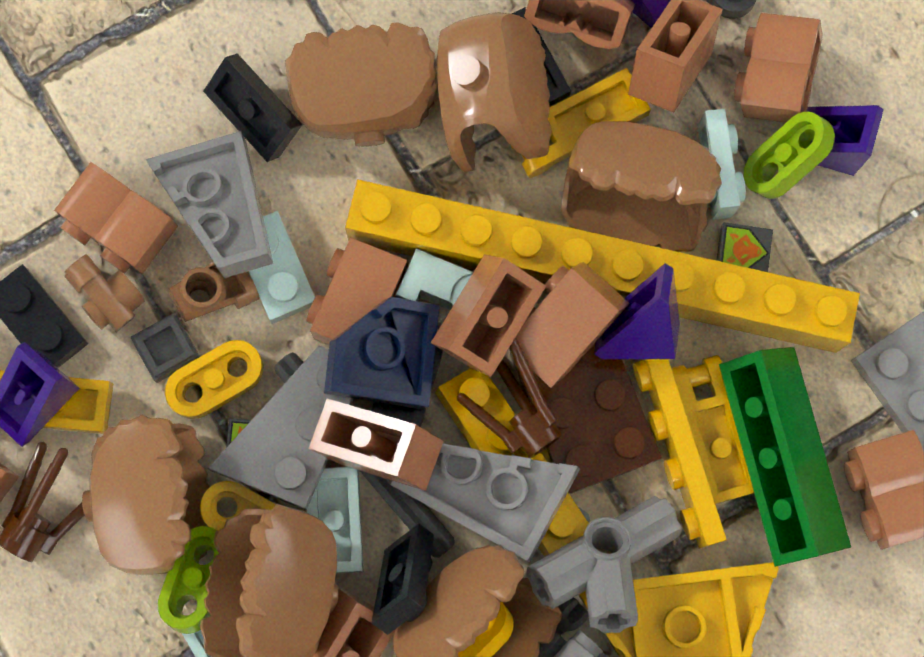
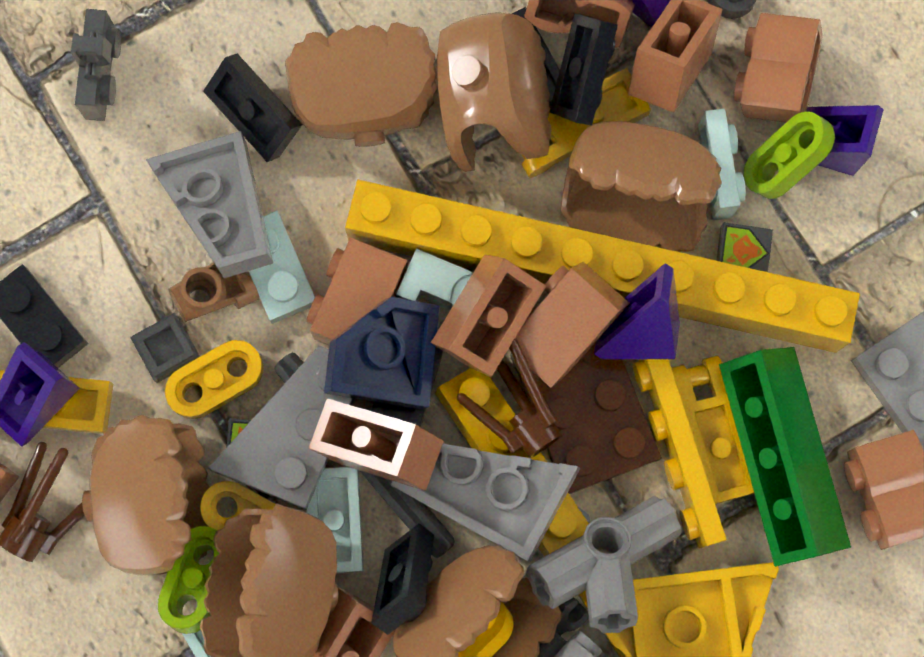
nougat brick [54,162,178,274] -> none
medium nougat plate [64,254,145,332] -> none
none -> dark grey hinge [71,9,121,121]
none -> black plate [549,13,618,125]

